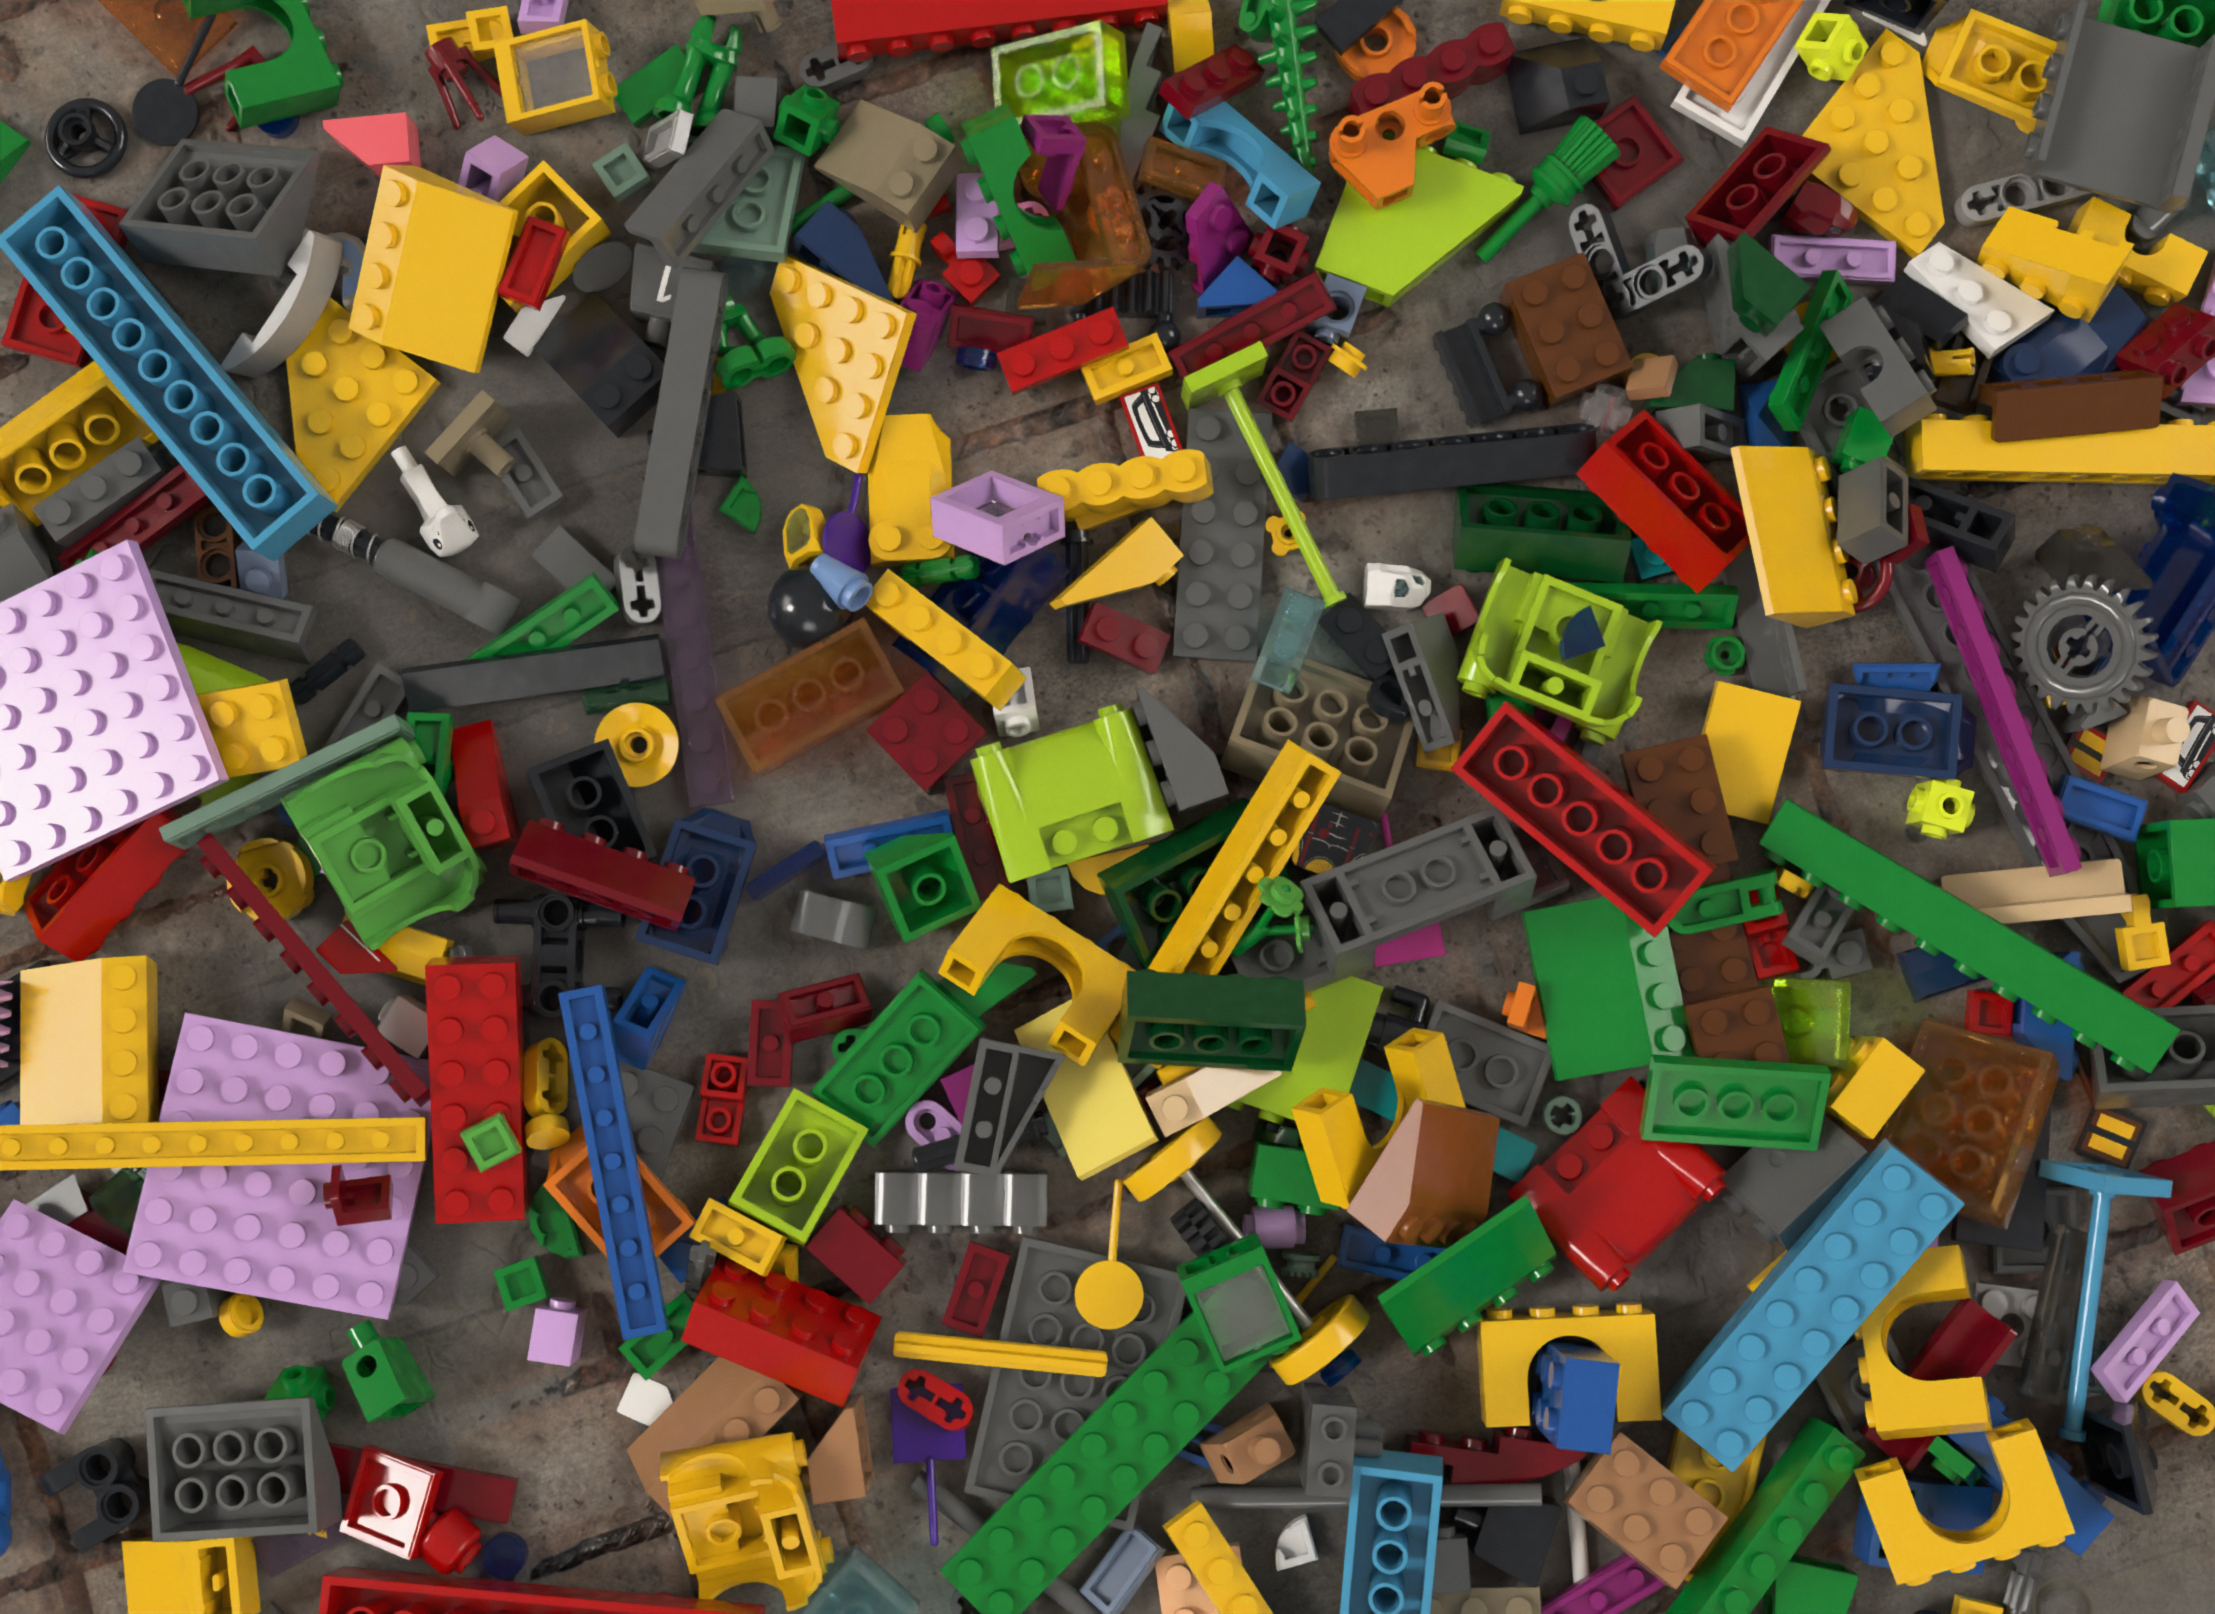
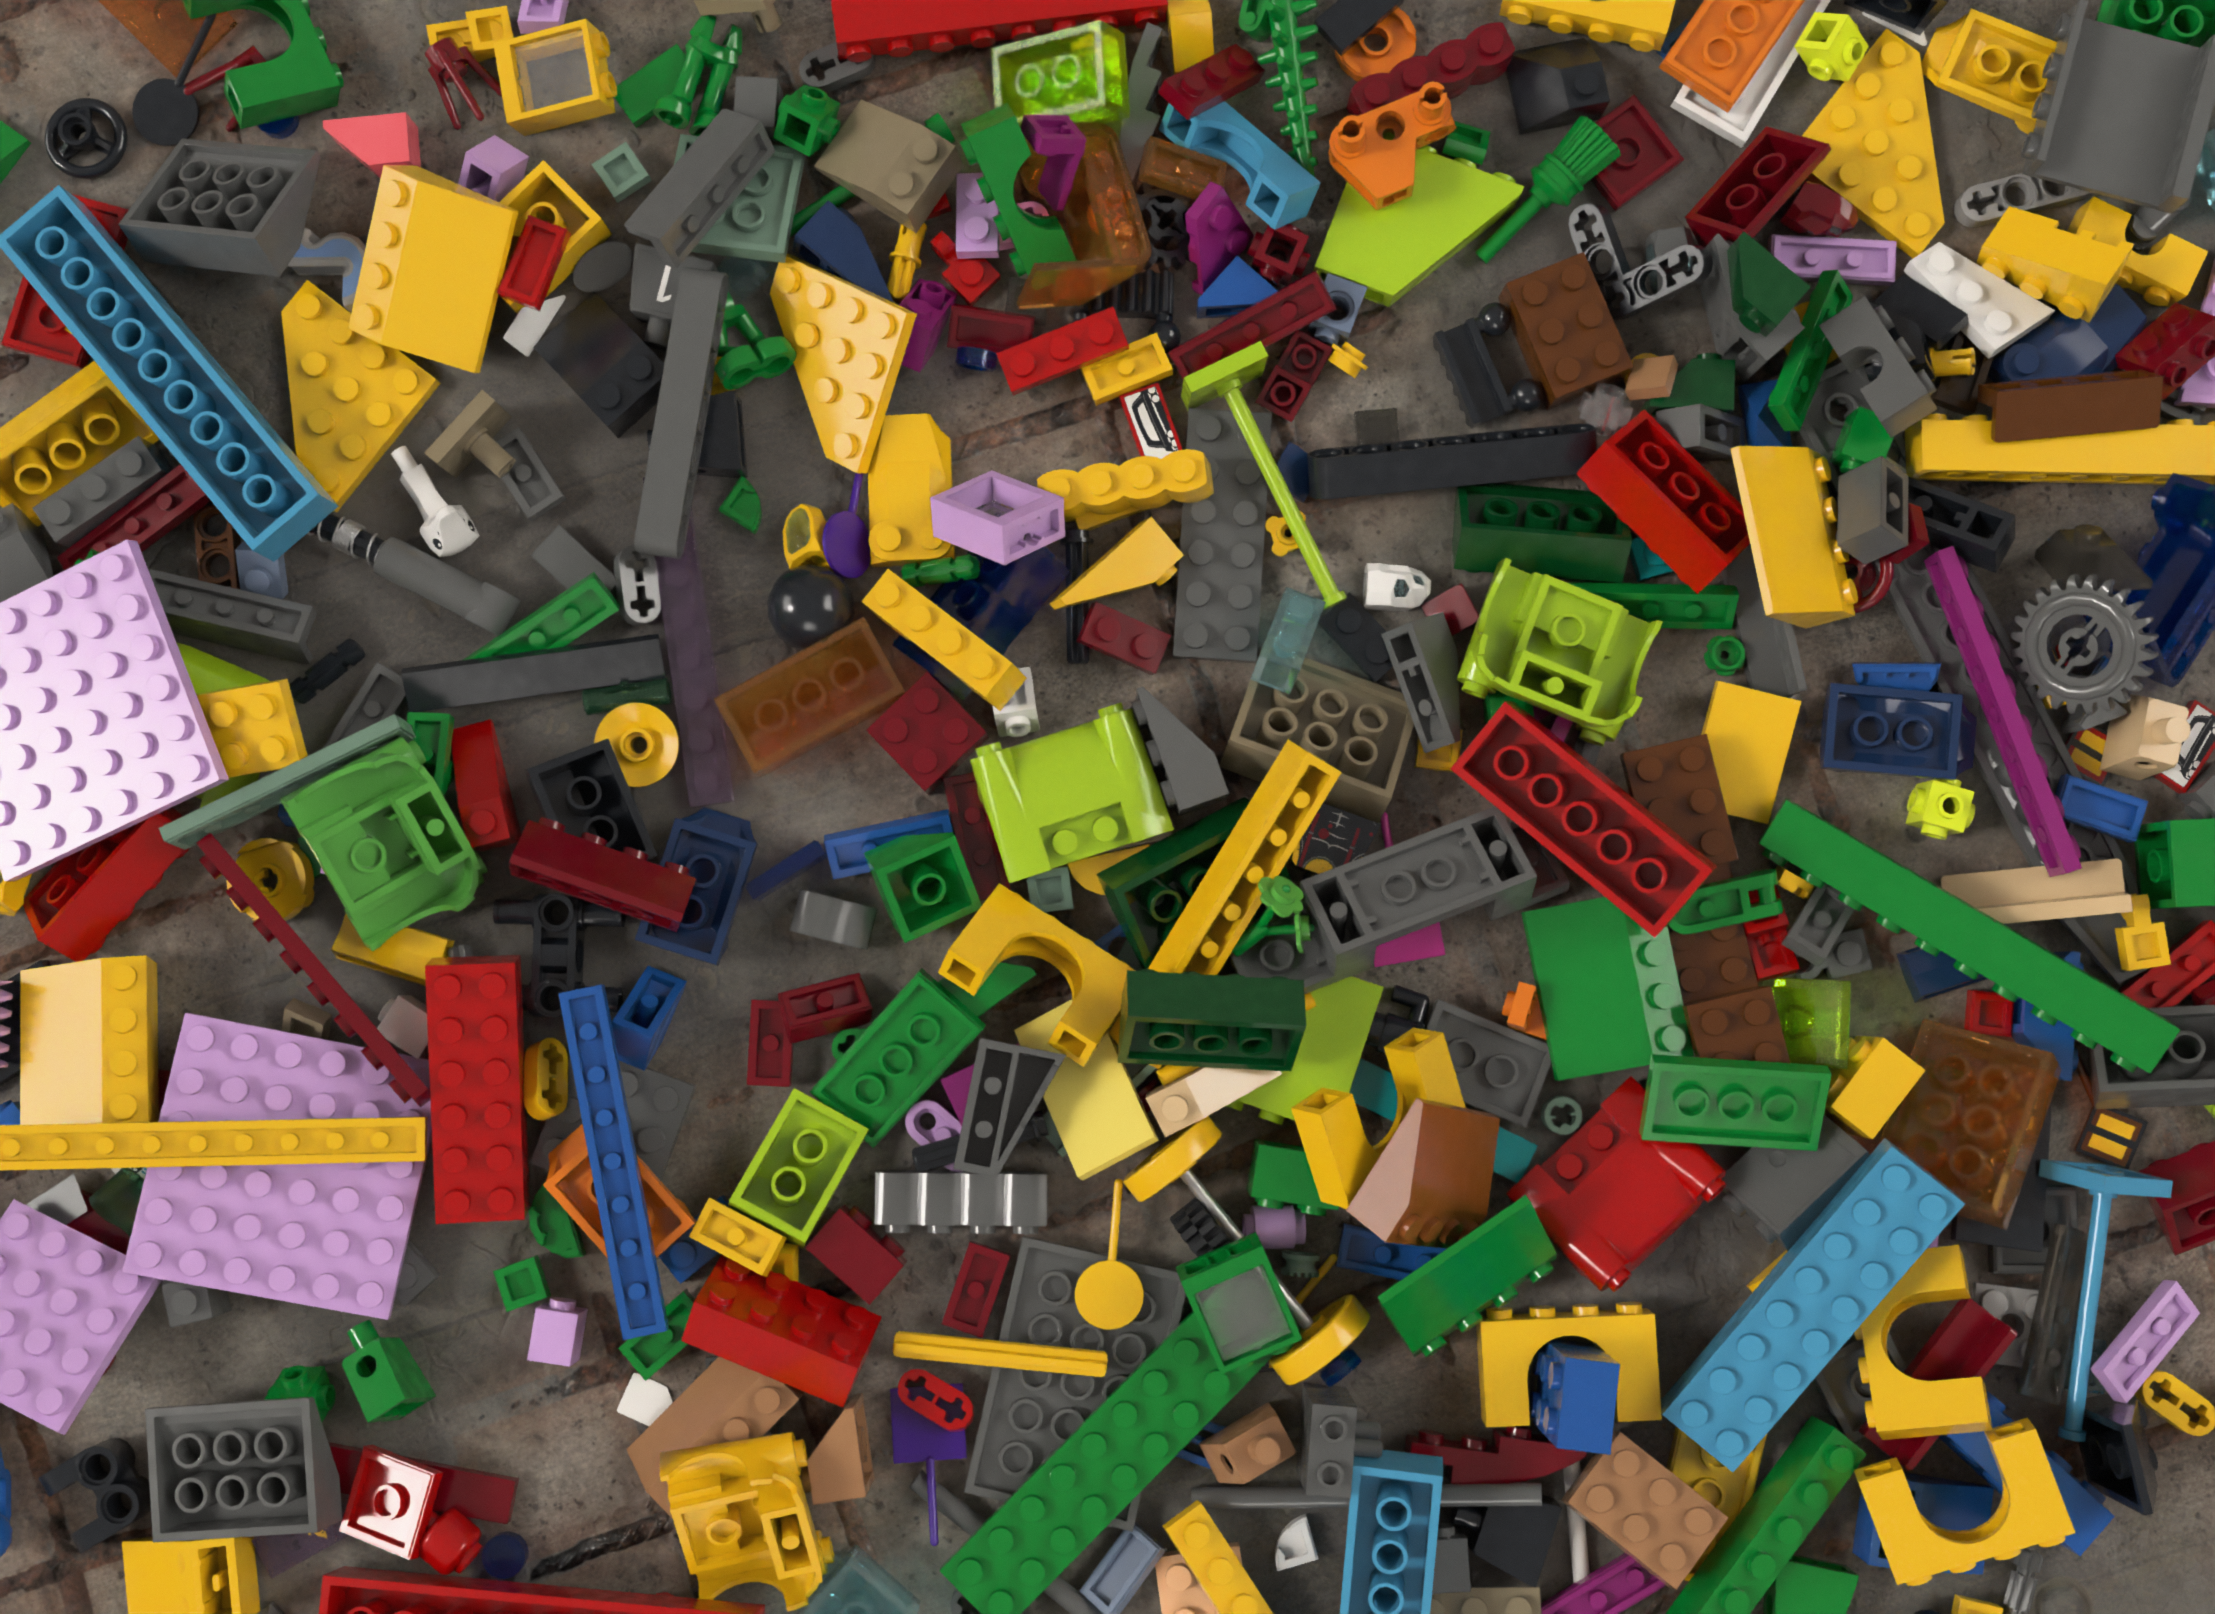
yellow tile [218,1293,264,1338] -> none
light grey slope [221,230,343,378] -> none
red sticker [316,920,398,974] -> none
dark red bracket [323,1165,394,1226] -> none
bright green tile [460,1111,522,1173] -> none
yellow tile [524,1114,570,1150] -> none
light grey tile [641,109,694,171] -> none
dark grey axle [685,1240,716,1299] -> none
red slope [695,1053,748,1148] -> none
medium blue cone [810,554,873,612] -> none
dark green tile [1252,1121,1299,1147] -> none
black tile [1367,675,1409,724] -> none
tile [1559,605,1606,662] -> none
green plate [1927,1436,1982,1487] -> none

